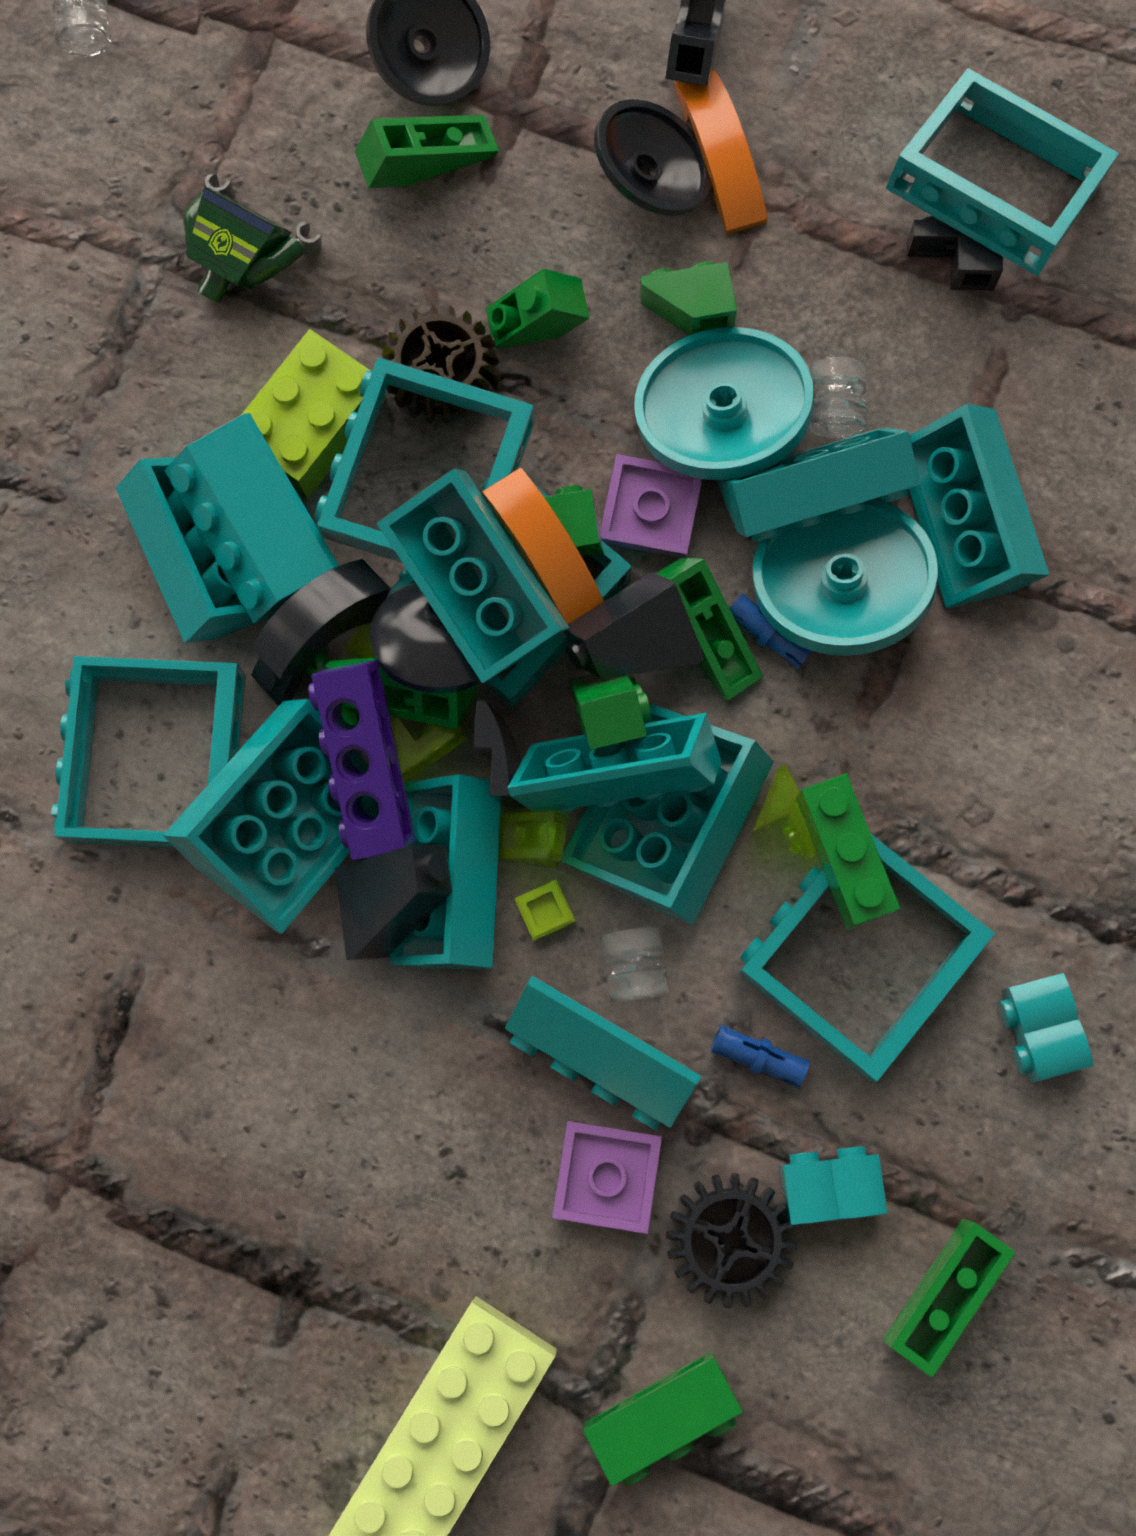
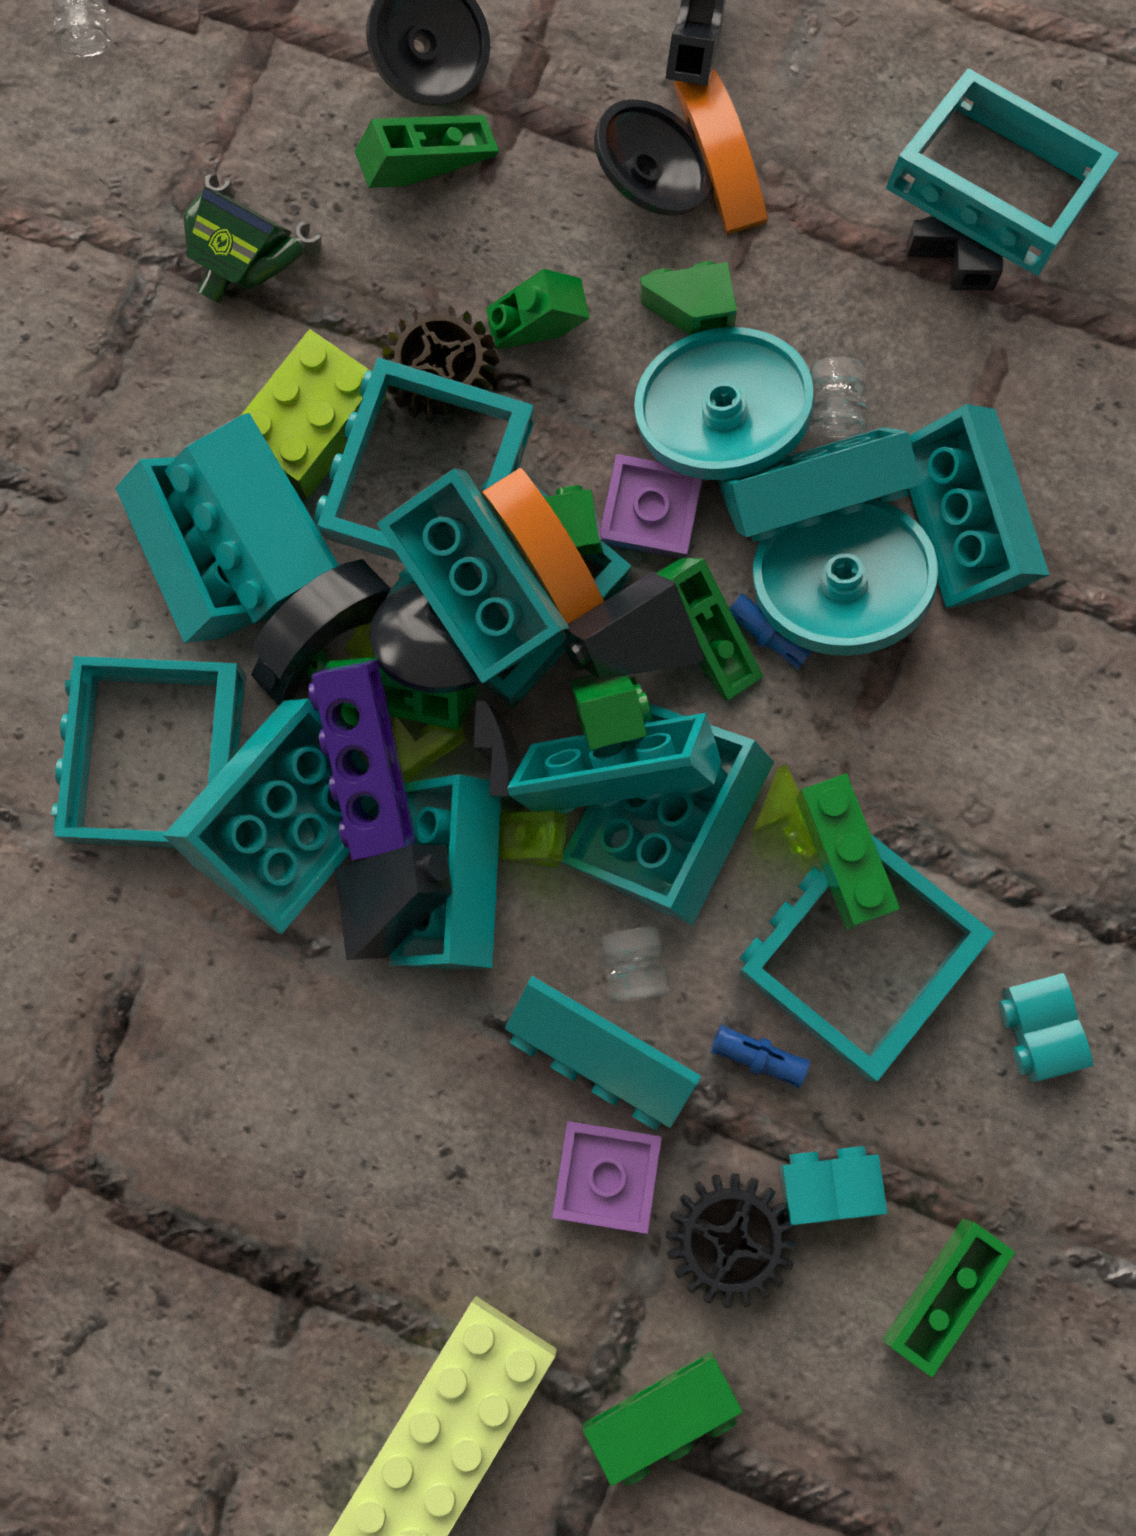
lime tile [514,880,576,942] -> none

